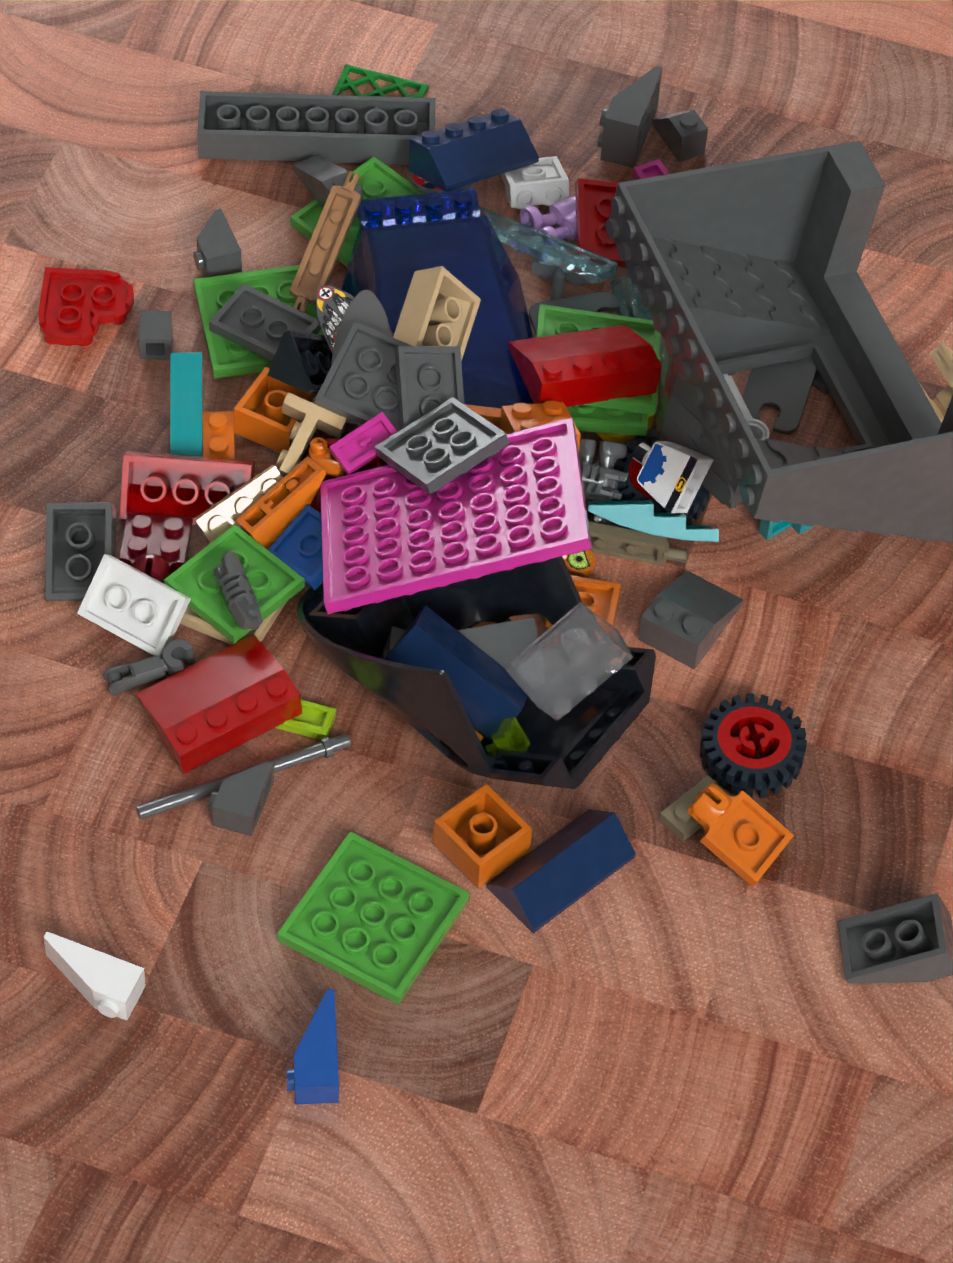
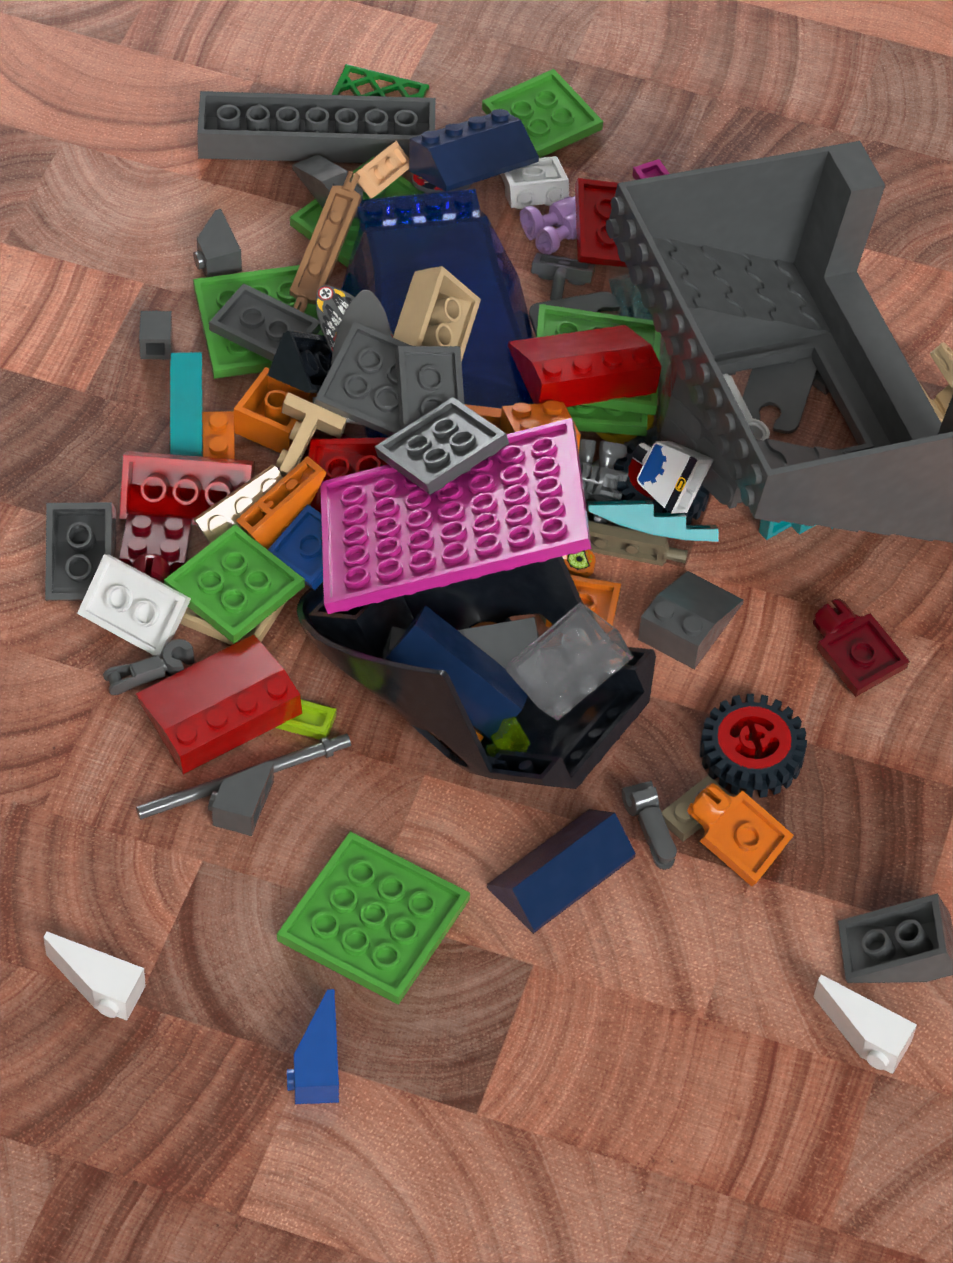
red plate [38,267,134,346] -> none
dark grey hinge [214,551,263,630] -> none
orange arm [309,437,345,478] -> none
dark pink plate [329,411,397,475] -> none
orange brick [433,784,532,888] -> none
clear light blue plate [458,206,618,283] -> none
dark grey slope [597,66,663,168] -> none
dark grey slope [652,110,708,162] -> none
none -> light nougat plate [353,141,409,199]
none -> bright green plate [482,69,603,158]
none -> dark grey piece [622,781,677,870]
none -> dark red plate [813,598,910,697]
none -> white slope [814,975,917,1074]

